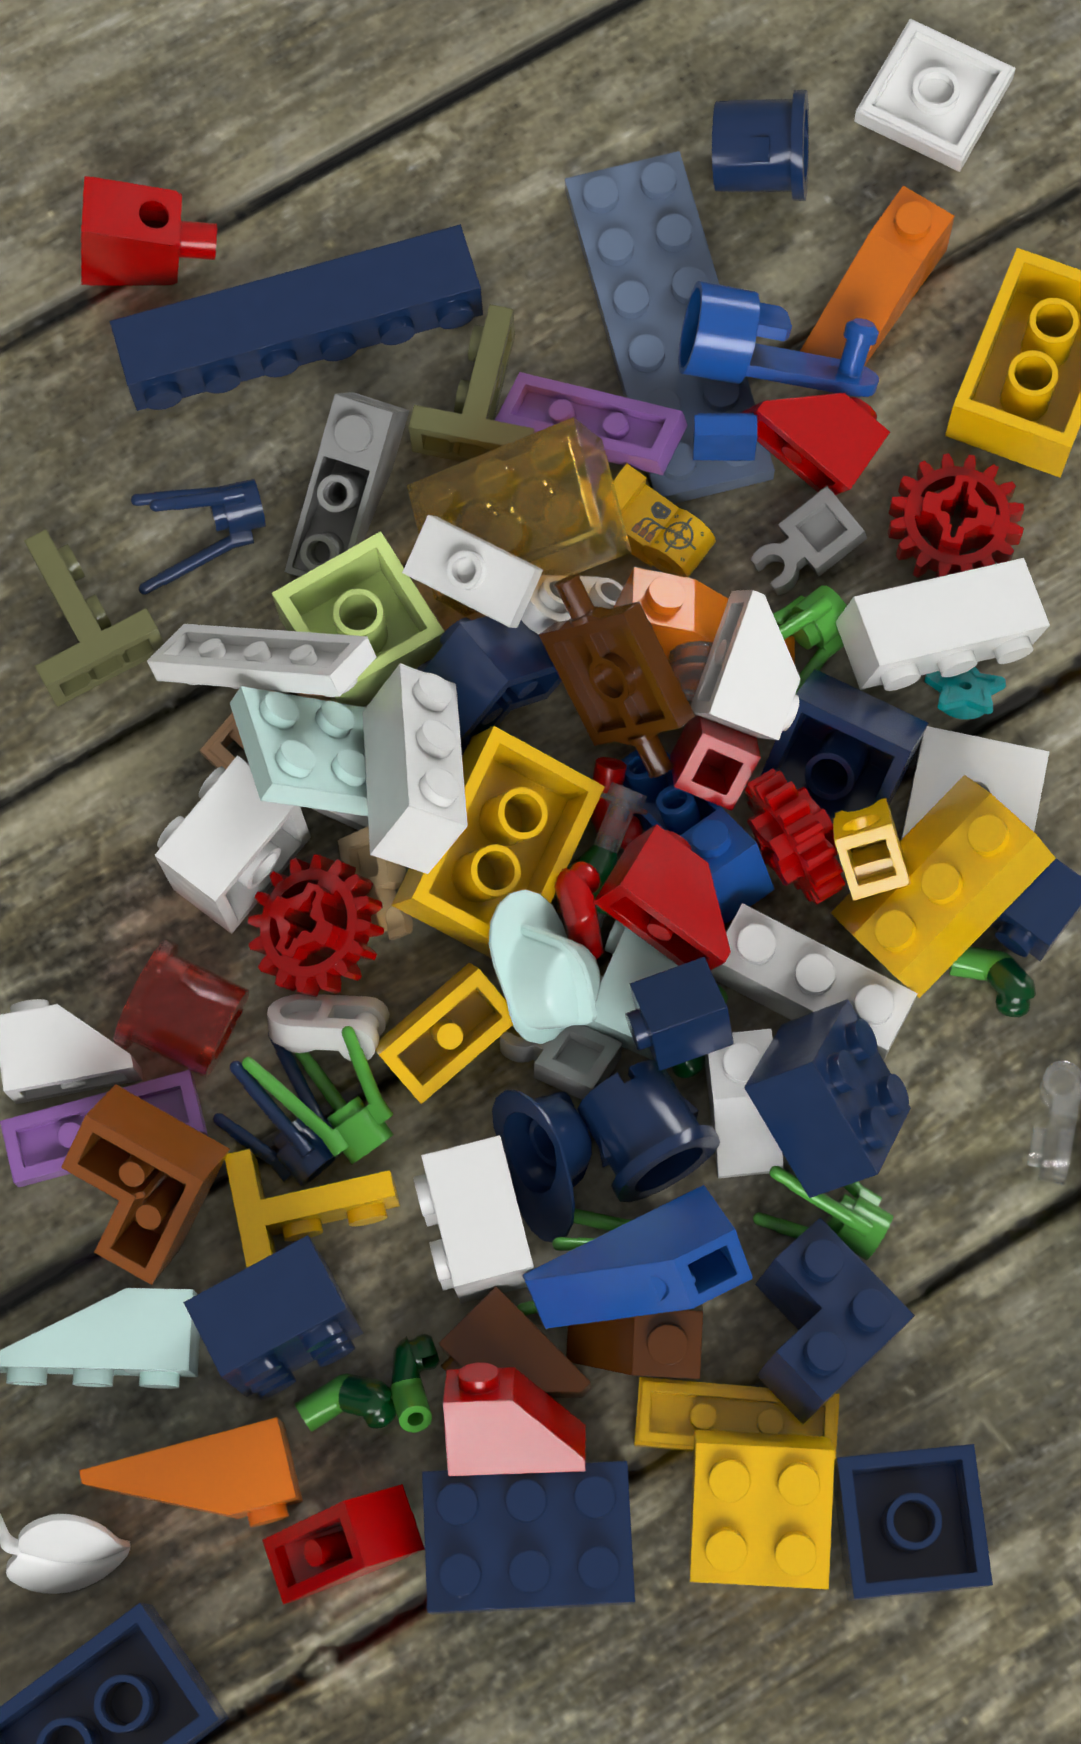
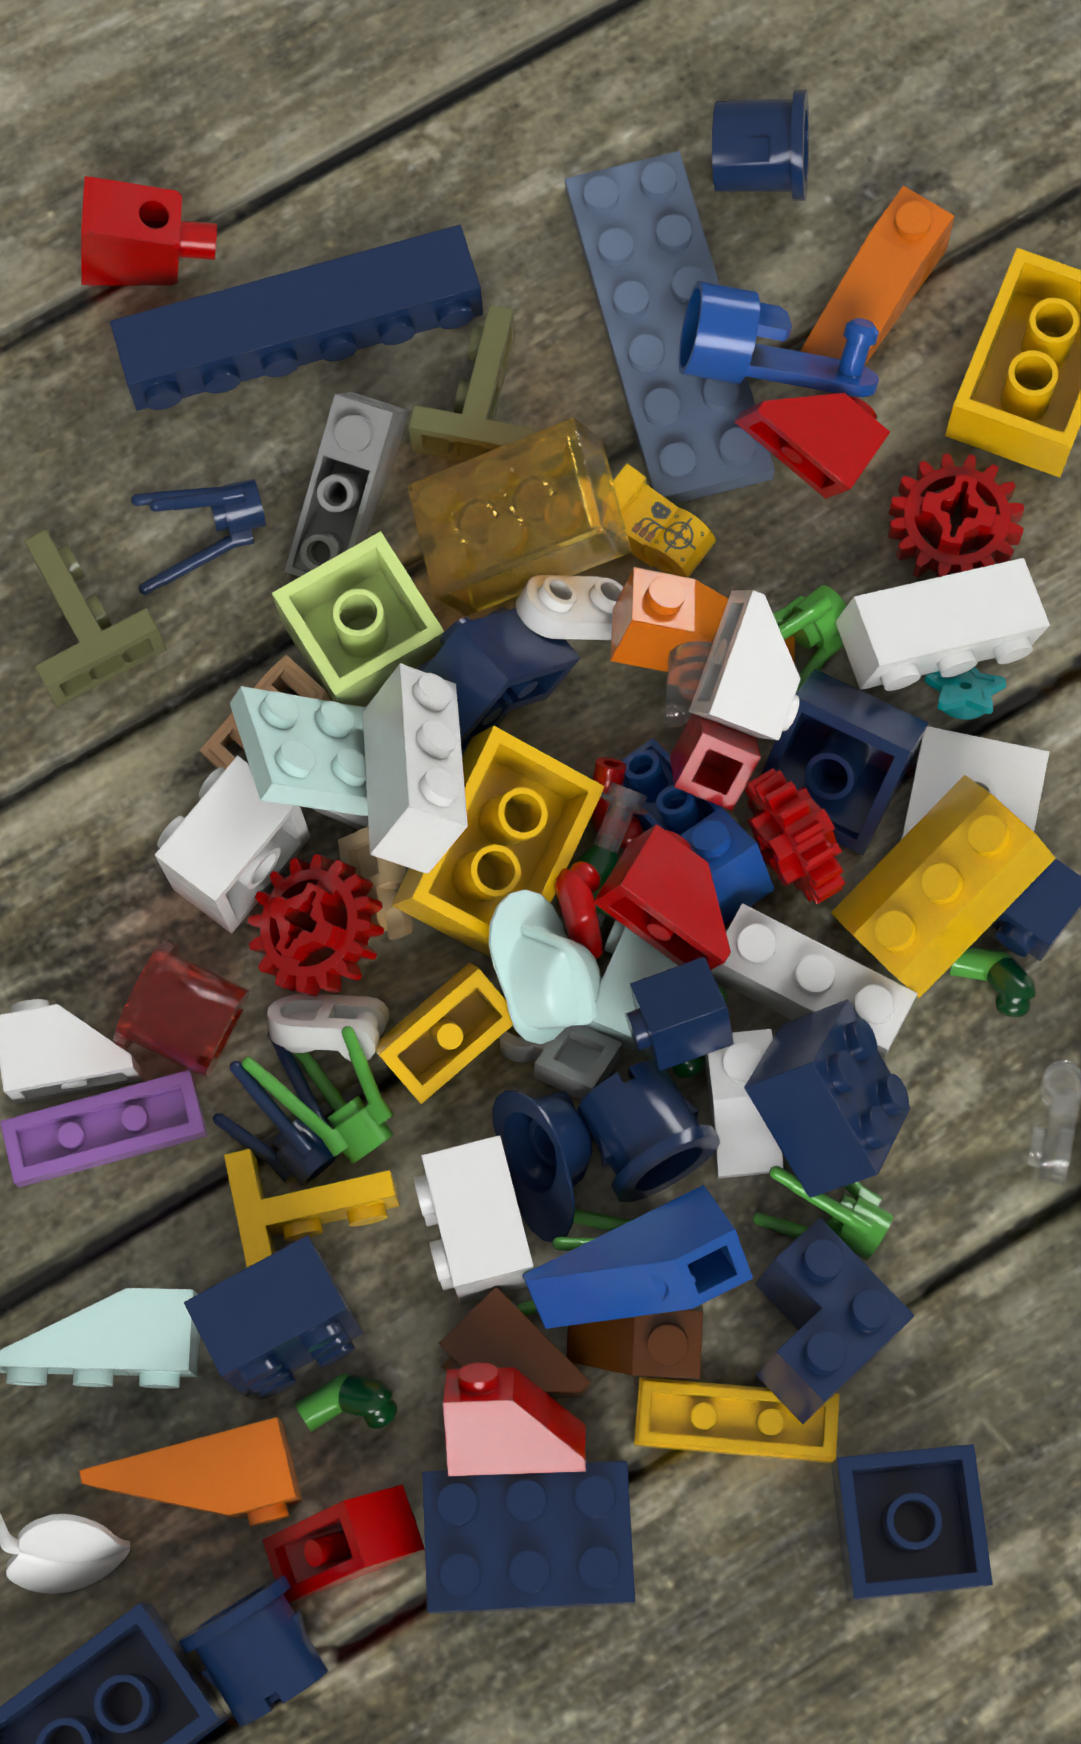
dark orange brick [61,1084,230,1285] -> none
white plate [147,624,377,697] -> none
arm [391,1334,440,1433] -> none
white plate [402,515,543,628] -> none
medium lavender plate [495,372,687,475] -> none
reddish brown plate [539,573,695,778] -> none
yellow brick [689,1430,835,1589] -> none
blue tile [693,413,757,461] -> none
light grey plate [751,486,867,595] -> none
yellow leg [833,798,910,901] -> none
white plate [854,19,1016,172] -> none
none -> dark blue piece [178,1574,328,1727]

